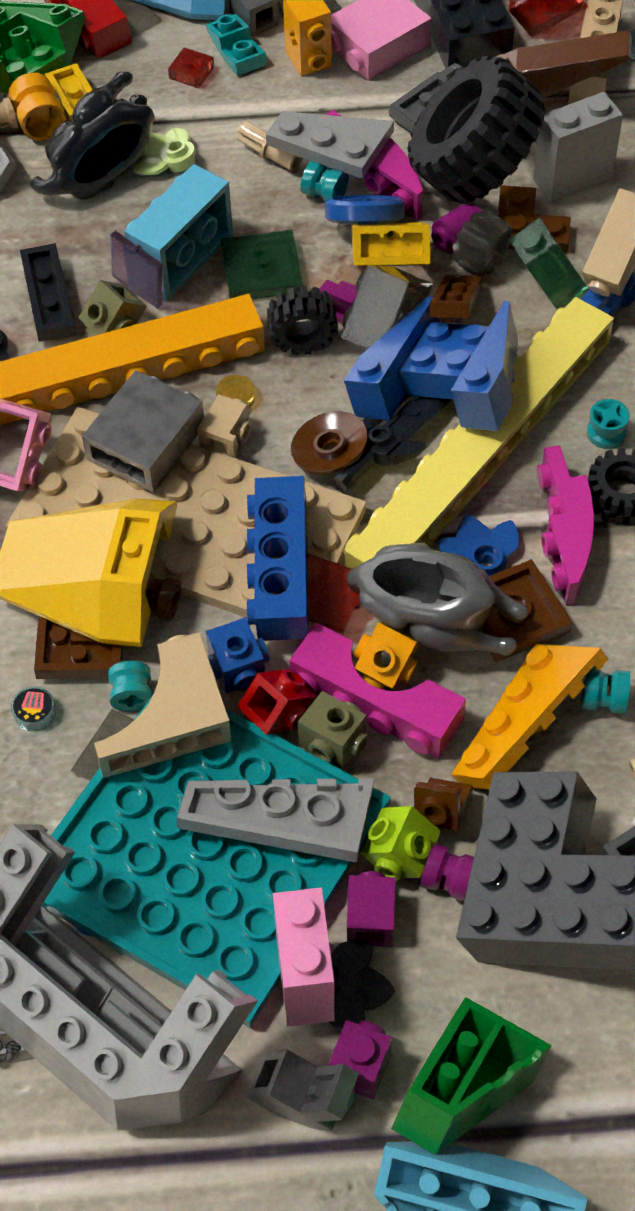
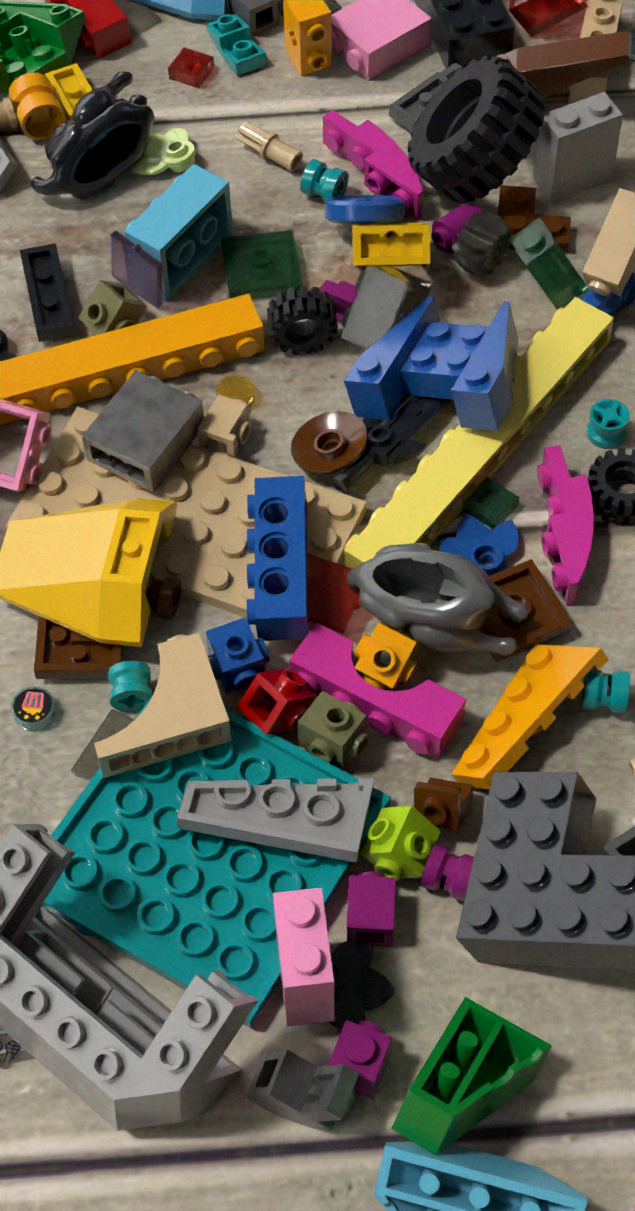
light grey wing [266,111,394,178] -> none
reddish brown plate [430,275,482,324] -> none
none -> clear green tile [462,477,520,529]

